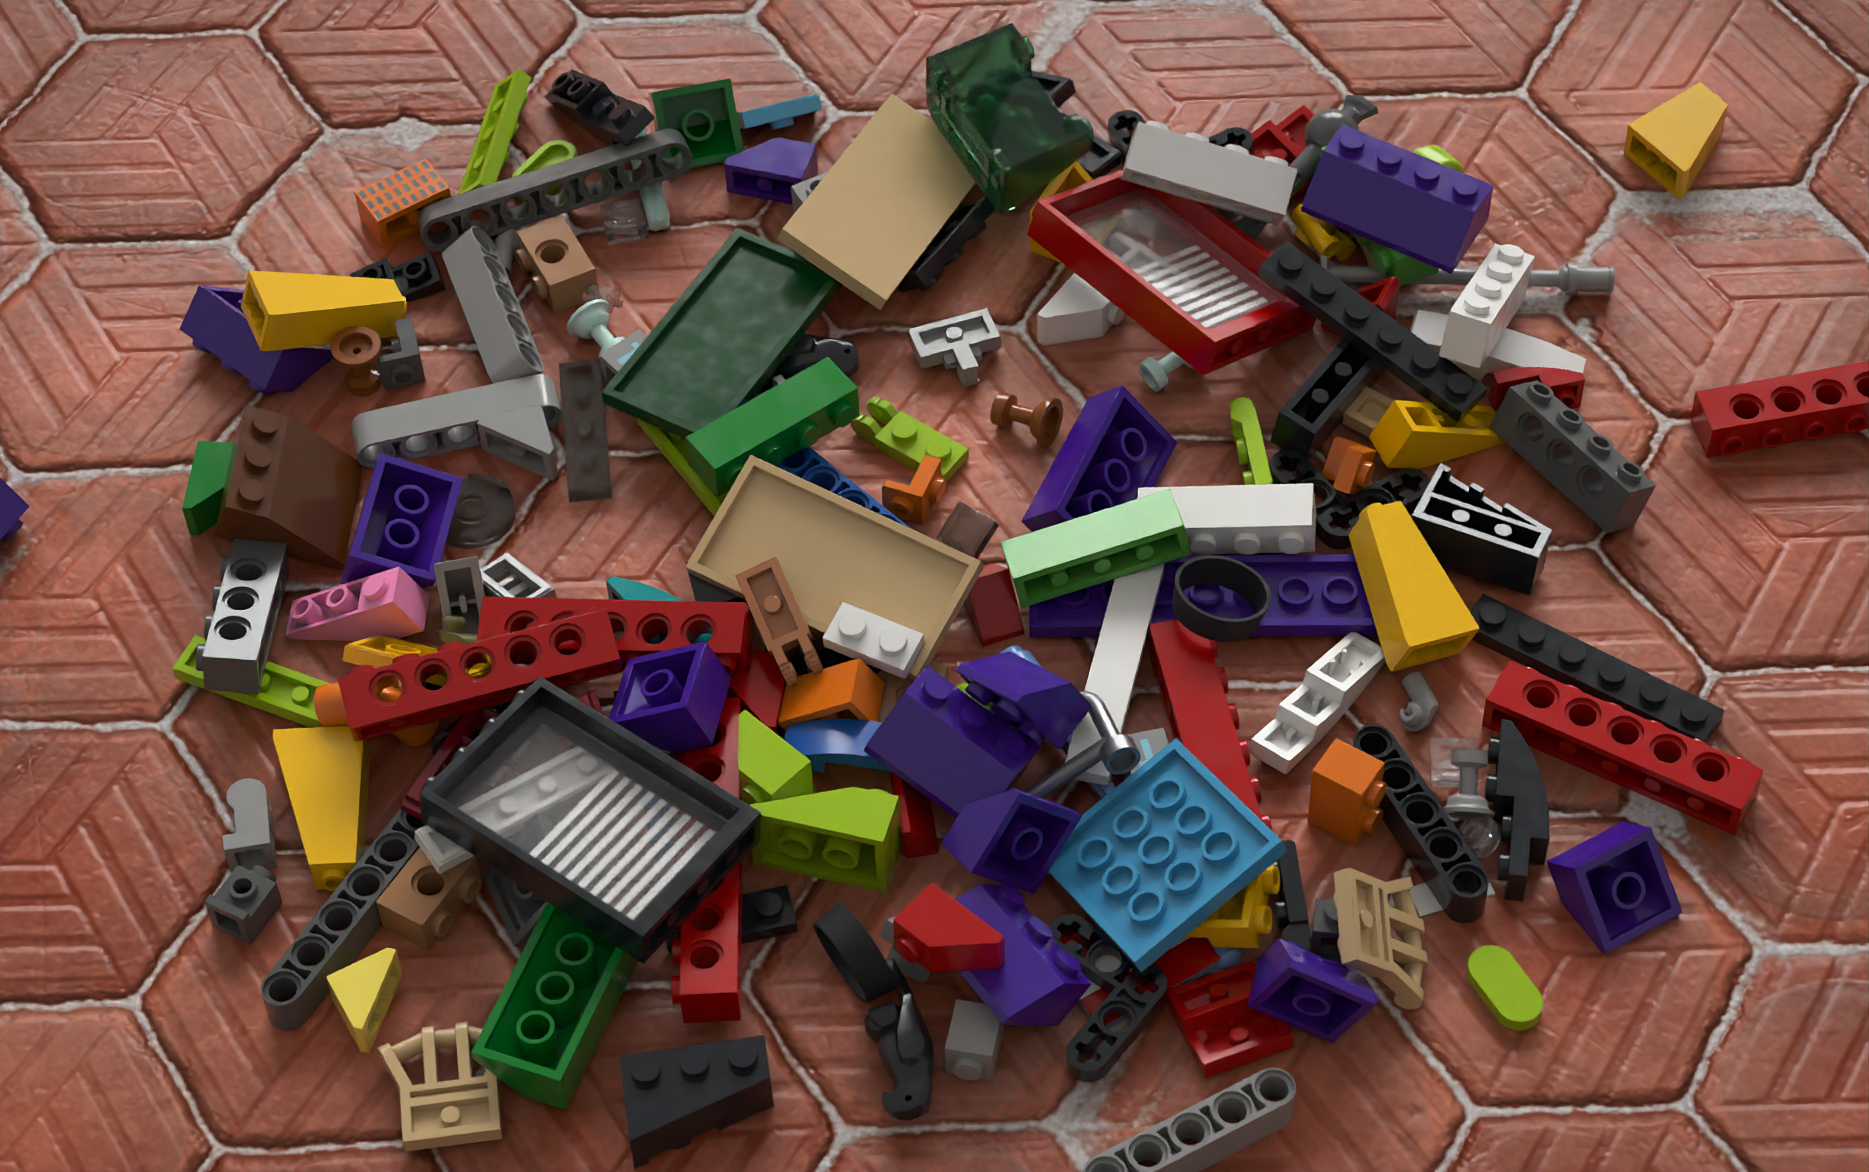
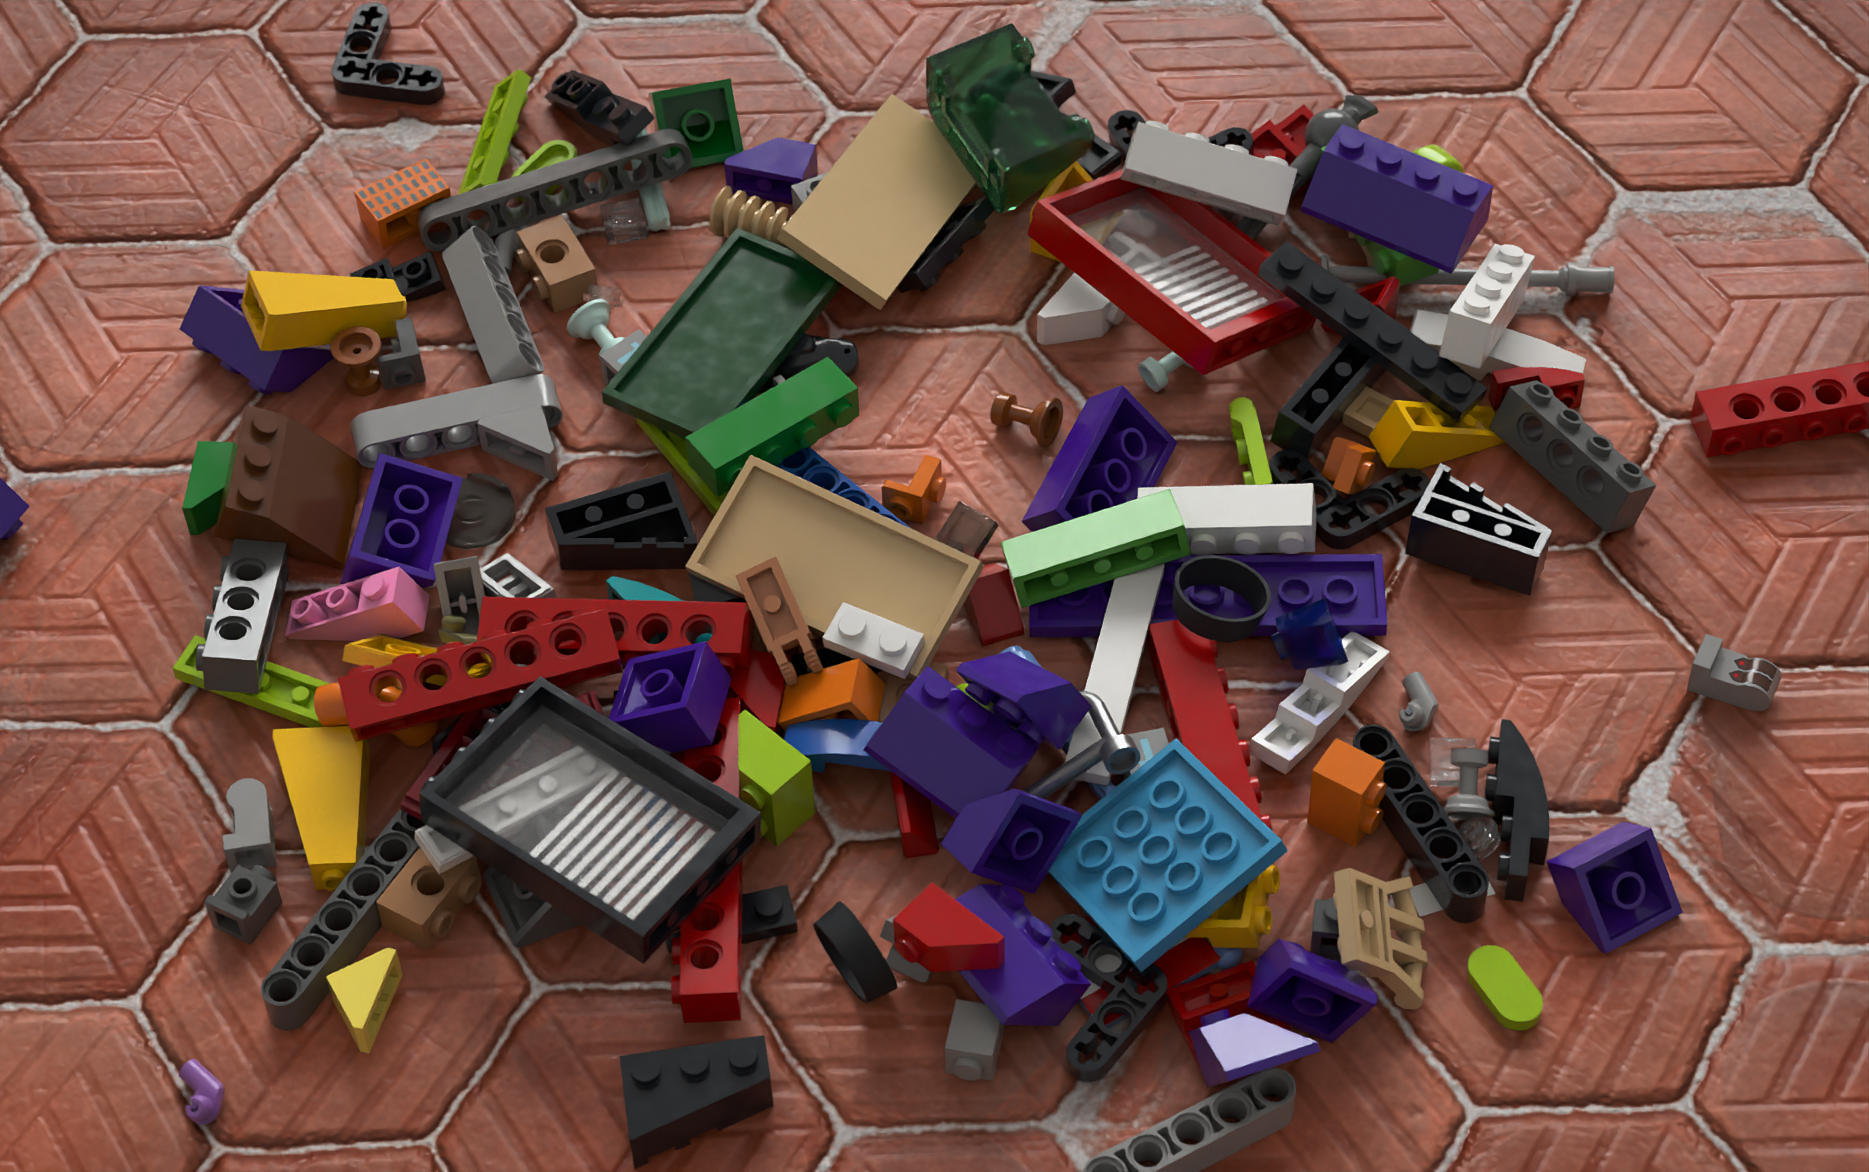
tan plate [377,1022,503,1152] -> none
green slope [471,903,639,1110] -> none
clear smoke tile [559,359,612,503] -> none
medium azure plate [737,94,822,130] -> none
lime slope [750,787,902,894] -> none
lime hinge [850,396,969,482] -> none
black animal [864,958,935,1121] -> none
light grey hinge [908,308,1001,387] -> none
black hinge [1273,840,1312,952] -> none
yellow plate [1290,204,1356,261] -> none
yellow slope [1348,501,1480,672] -> none
black plate [1470,594,1724,743] -> none
red brick [1482,661,1764,835] -> none
yellow slope [1623,82,1728,199] -> none
none -> medium lavender arm [179,1059,224,1125]
none -> black beam [332,2,445,105]
none -> black wedge [545,471,698,570]
none -> tan piece [710,186,794,250]
none -> slope [1189,1009,1320,1087]
none -> clear blue slope [1271,598,1349,670]
none -> light grey leg [1687,634,1781,711]

